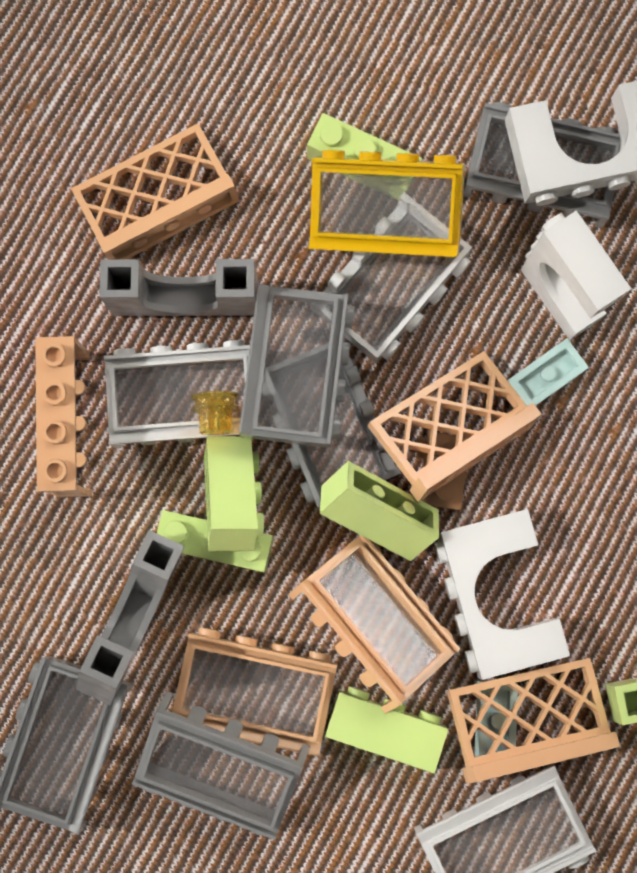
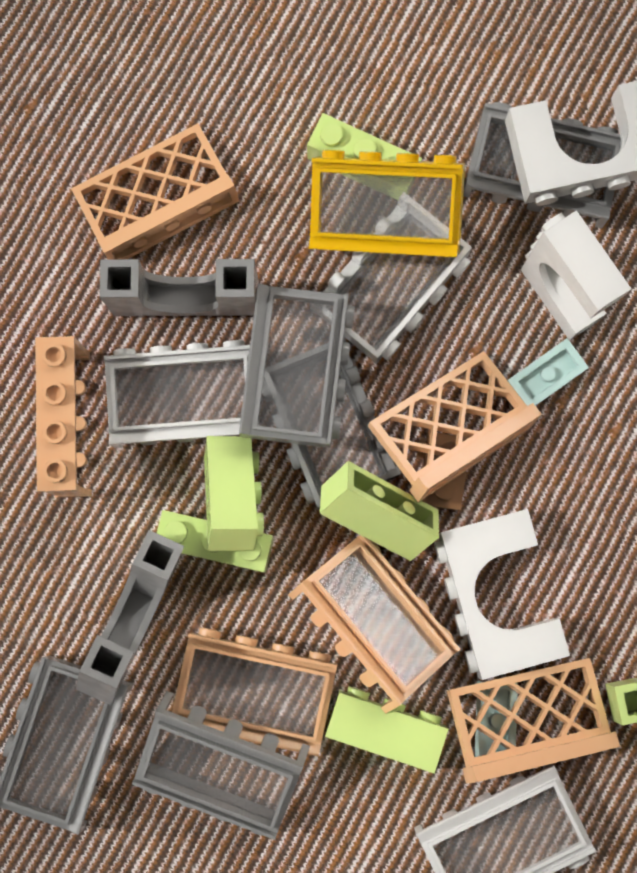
clear yellow piece [191,391,240,435] -> none

